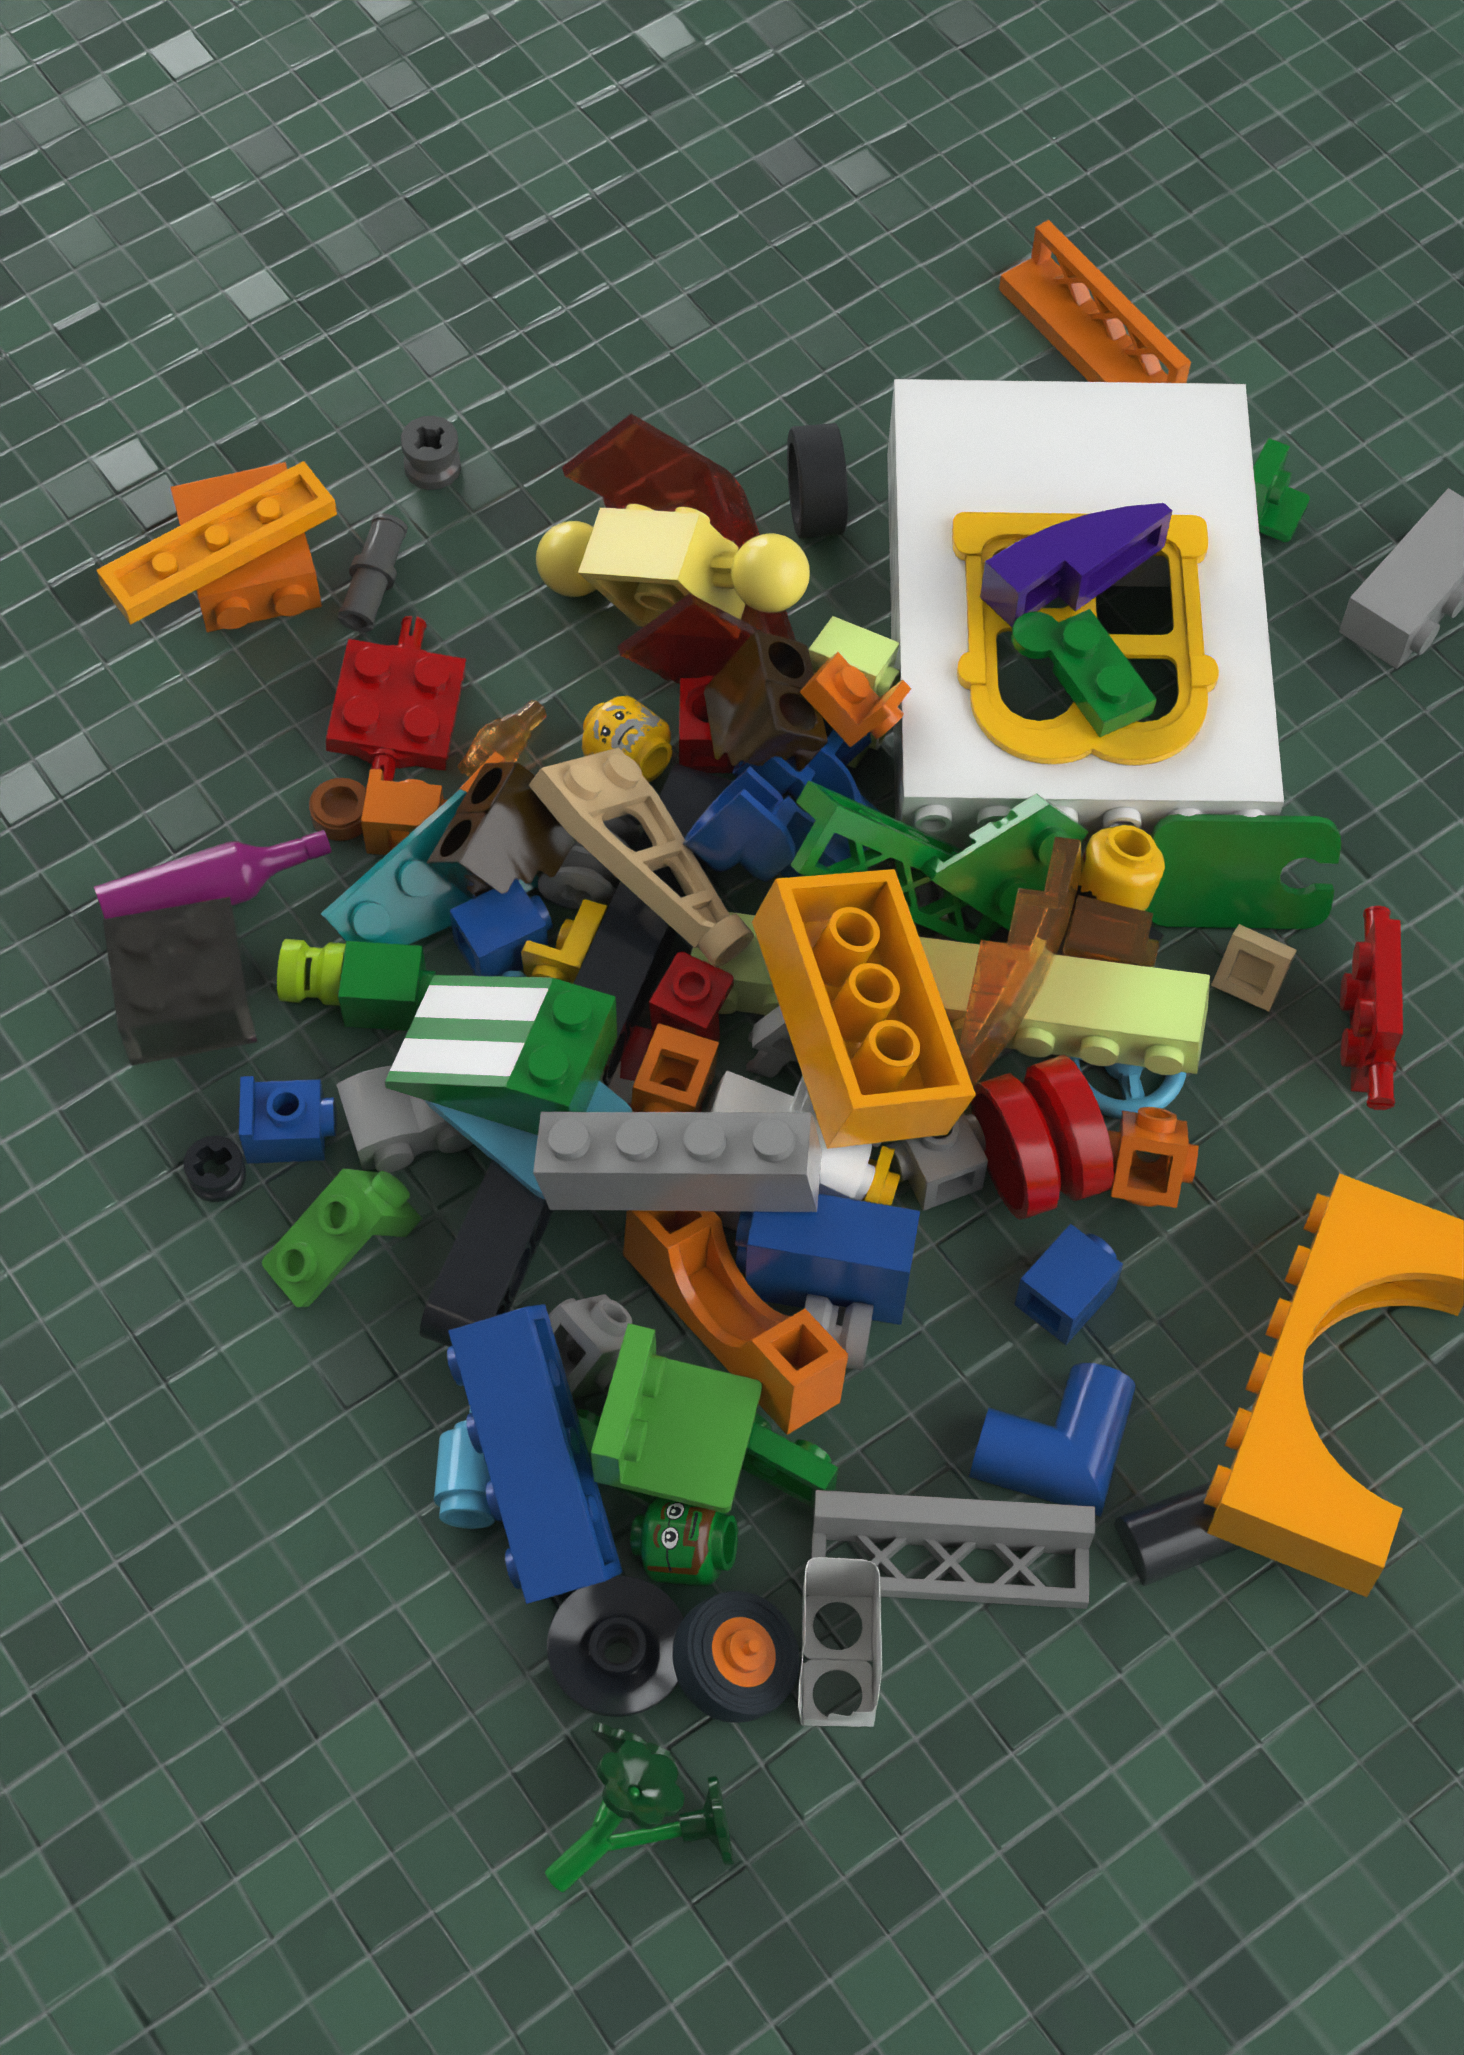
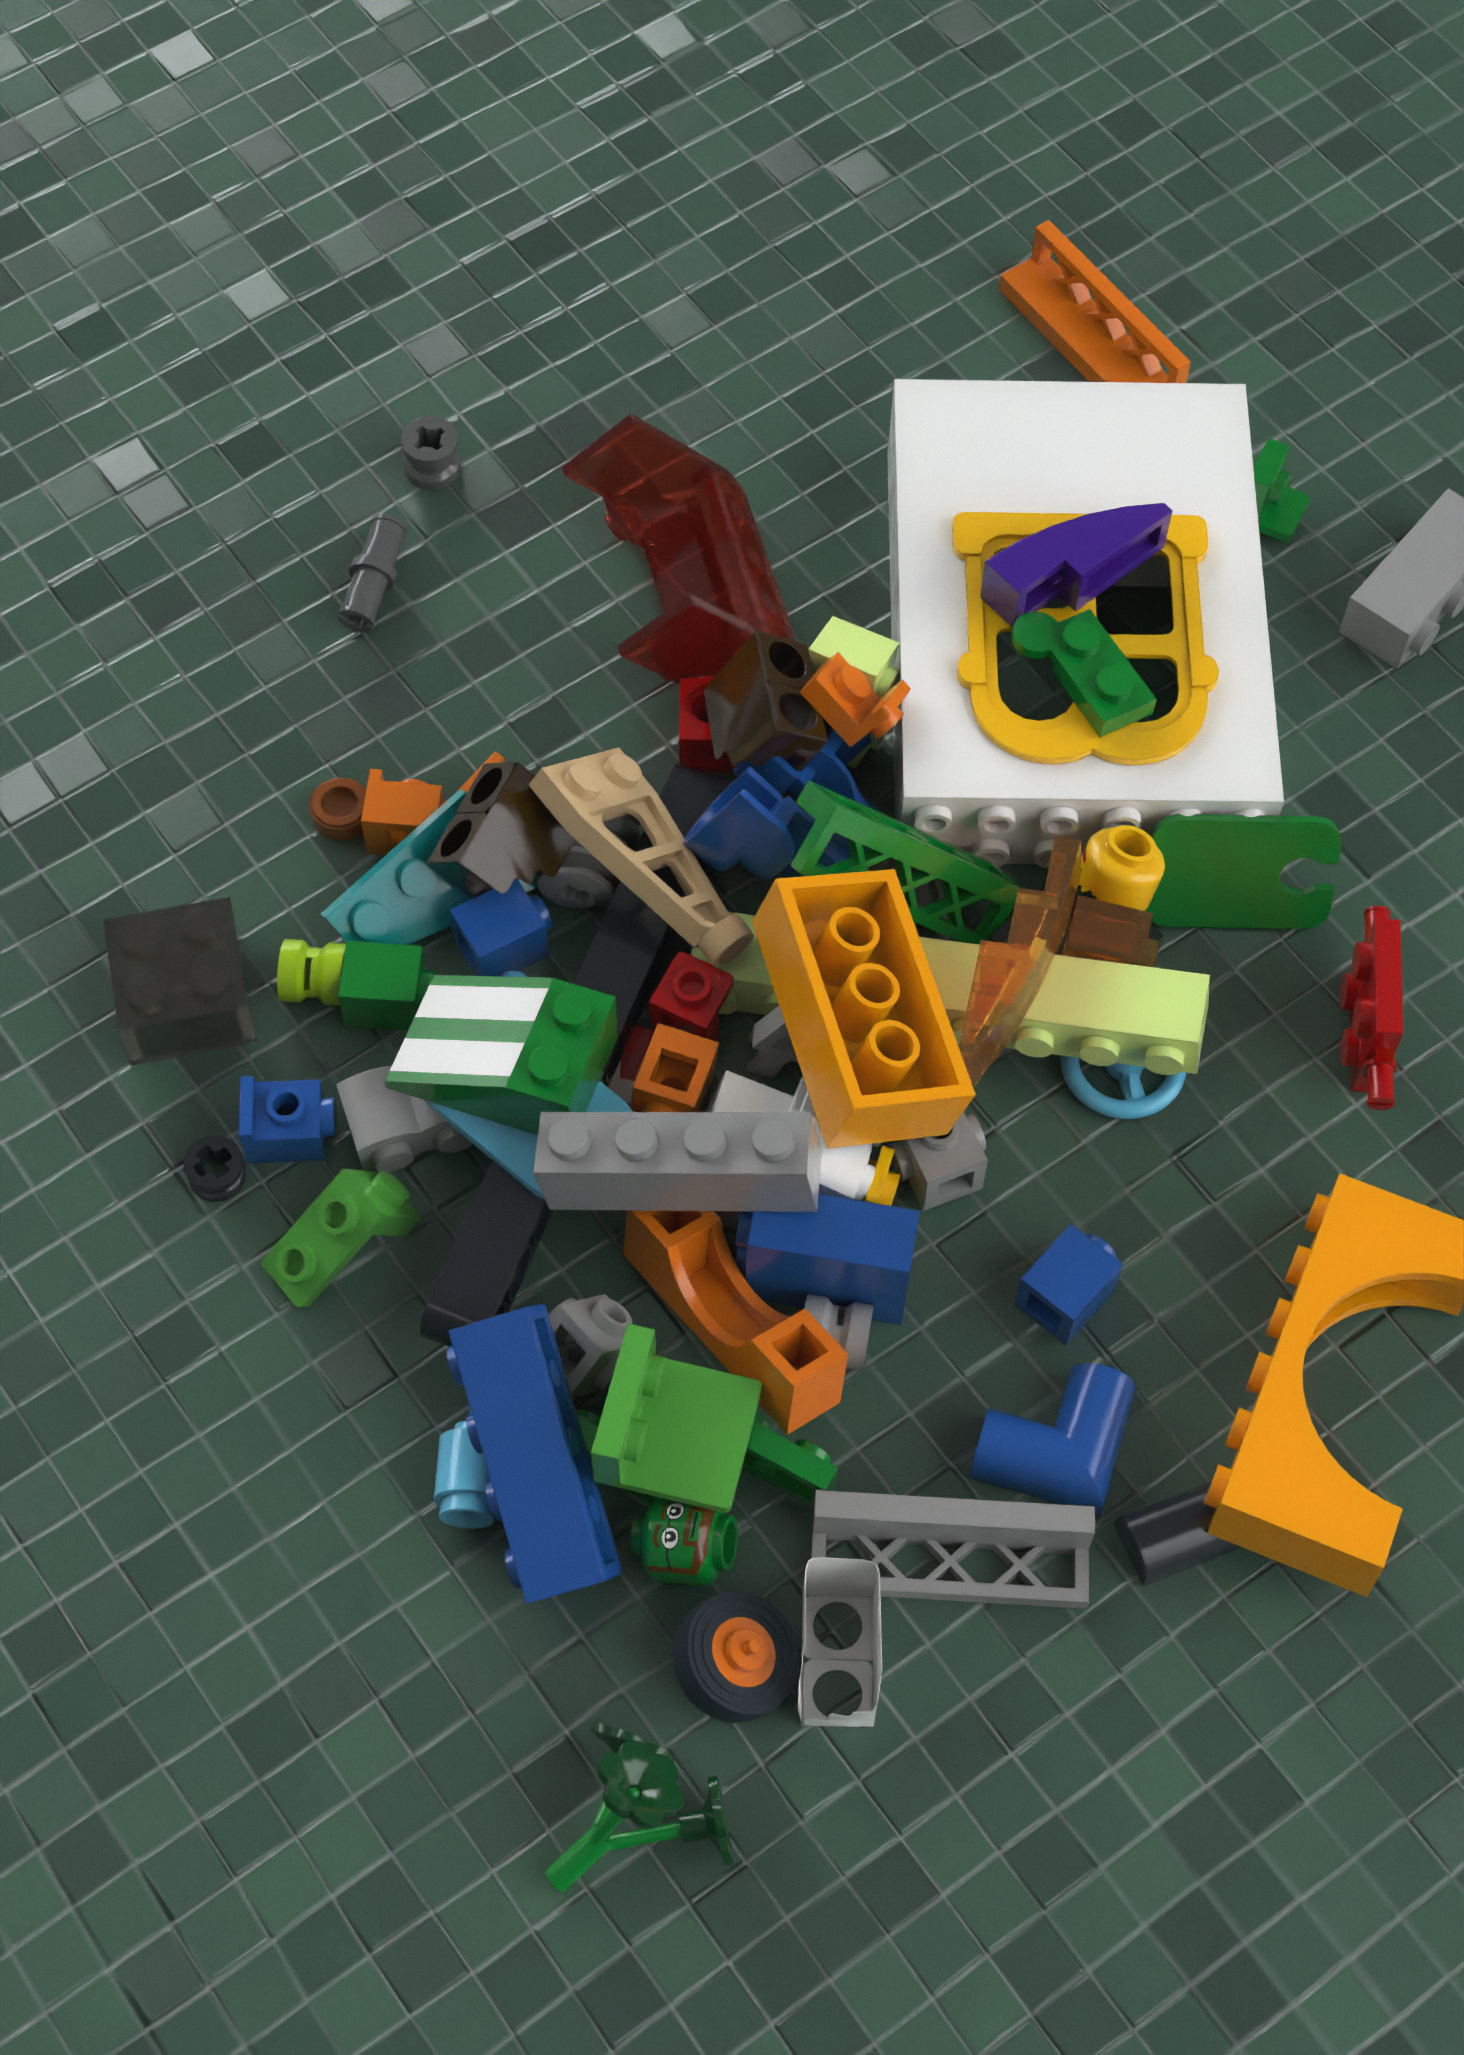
magenta piece [94,830,332,946] -> none
light orange plate [96,461,337,625] -> none
orange brick [170,462,322,632] -> none
red plate [326,616,466,789] -> none
clear orange piece [457,700,547,778] -> none
yellow bracket [521,899,608,984] -> none
light yellow brick [536,504,810,635] -> none
black dish [547,1576,684,1717] -> none
yellow head [582,696,672,783] -> none
black tyre [787,423,848,538] -> none
green wing [920,793,1089,932] -> none
red wheel [971,1055,1114,1220] -> none
orange brick [1107,1107,1199,1208] -> none
tan tile [1211,924,1297,1011] -> none

